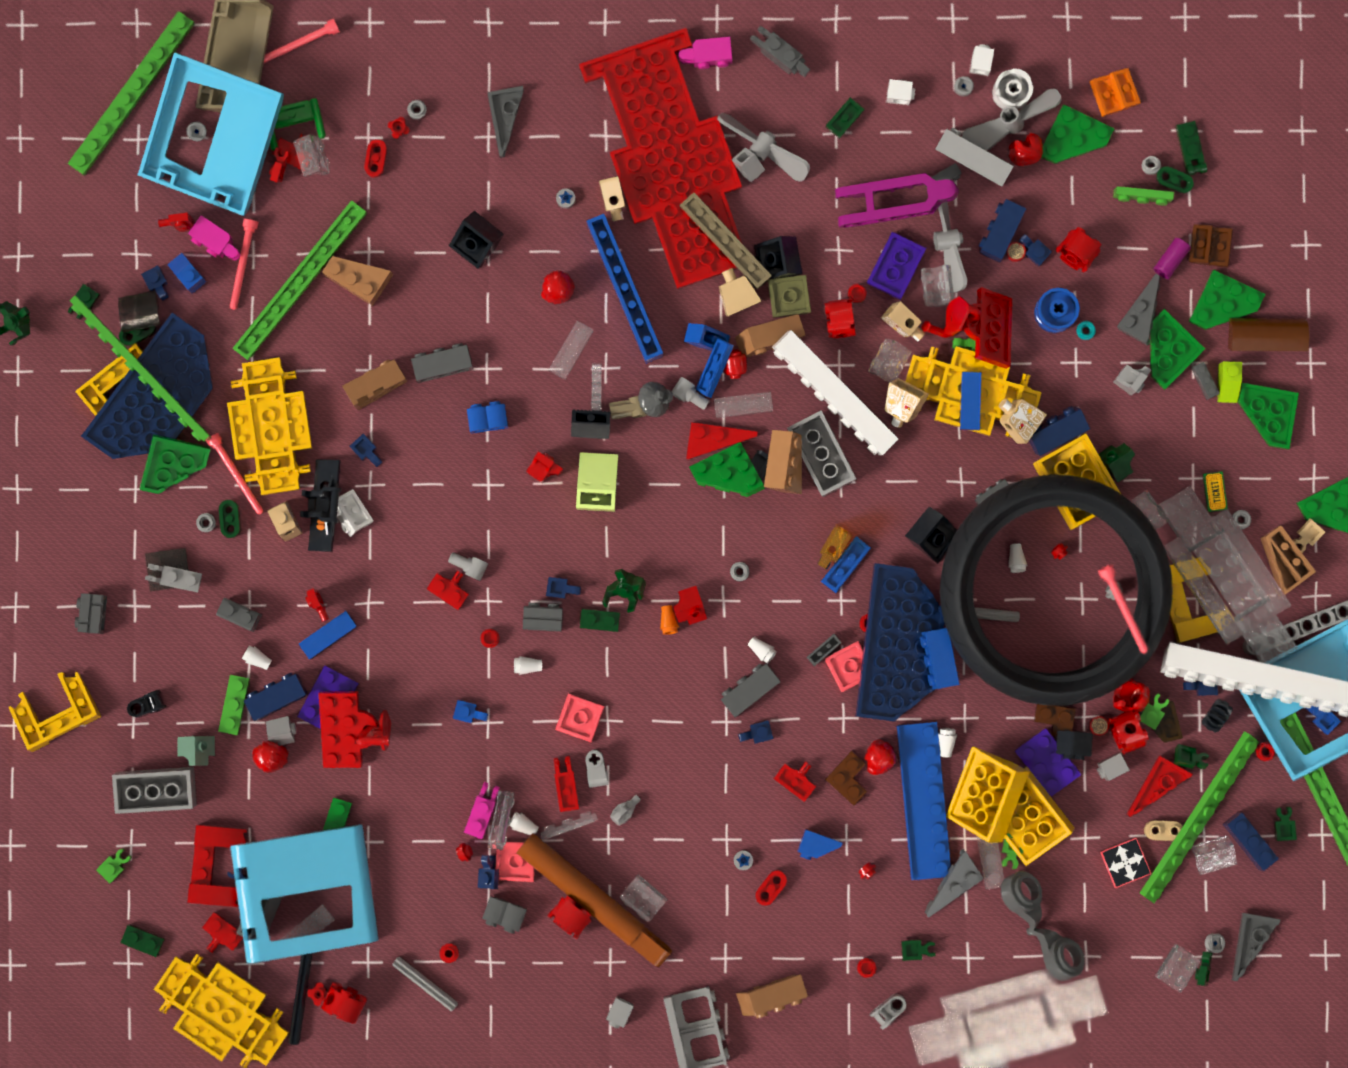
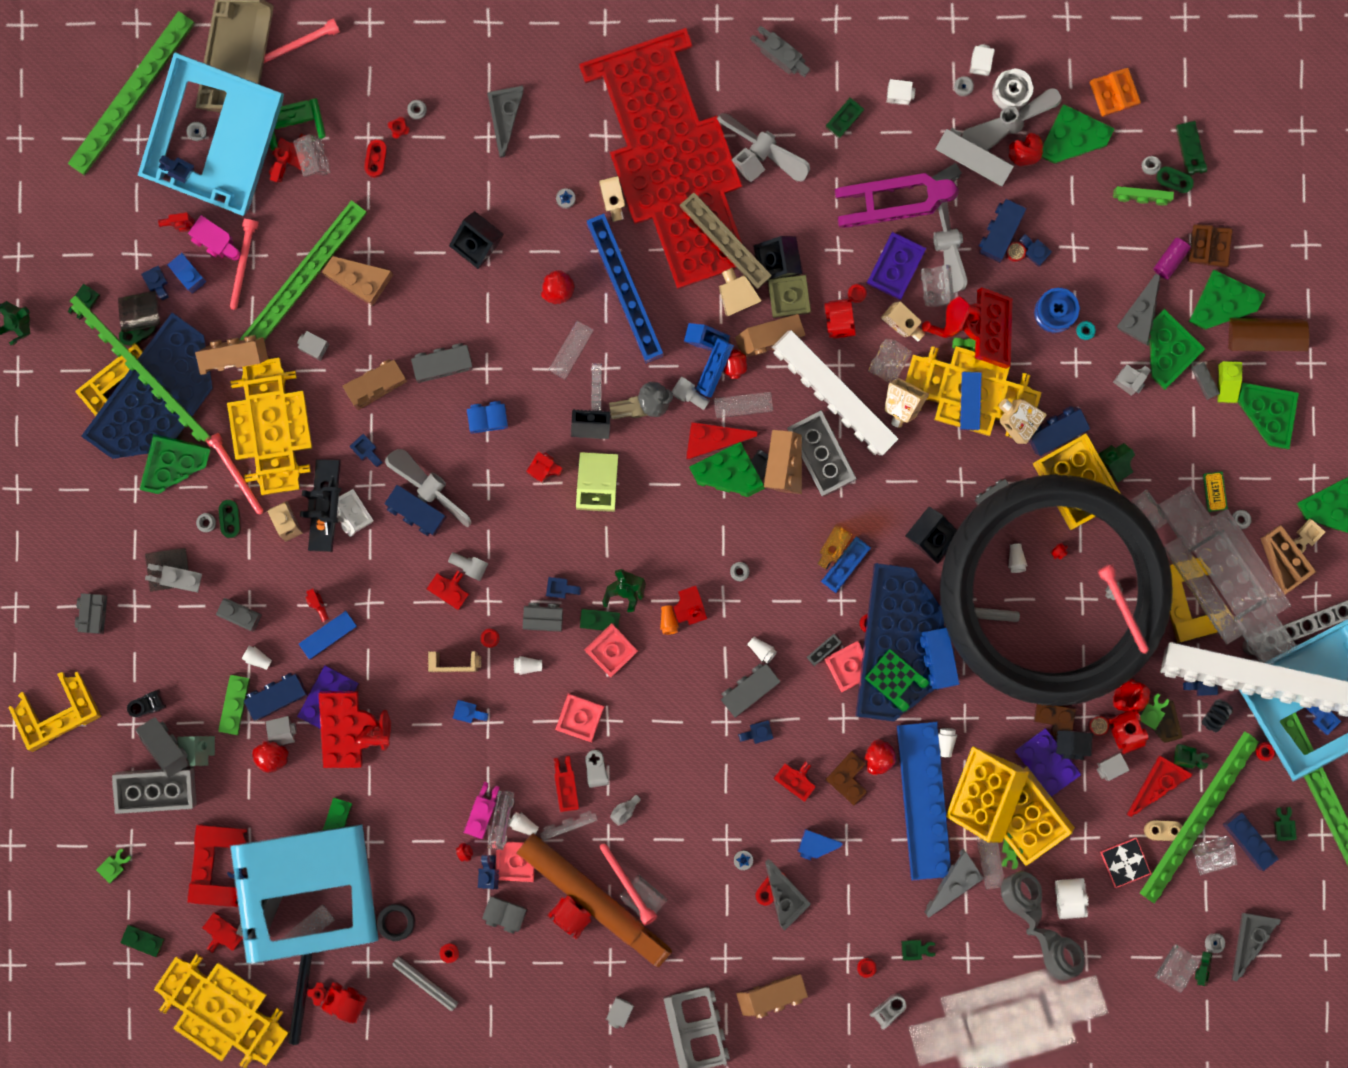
dark pink hinge [678,37,732,69] -> none
red plate [858,862,877,880] -> none
red brick [1056,227,1102,272] -> none
none -> dark grey brick [135,717,188,778]
none -> dark blue plate [158,155,194,184]
none -> medium nougat wedge [195,335,268,375]
none -> light grey brick [297,331,329,361]
none -> black tyre [377,904,415,941]
none -> dark blue brick [384,485,447,536]
none -> light grey piece [385,449,471,527]
none -> tan panel [428,652,482,672]
none -> coral tile [584,623,638,677]
none -> coral piece [600,843,658,925]
none -> dark grey wing [765,859,811,931]
none -> green flag [865,649,929,712]
none -> white brick [1055,878,1088,919]

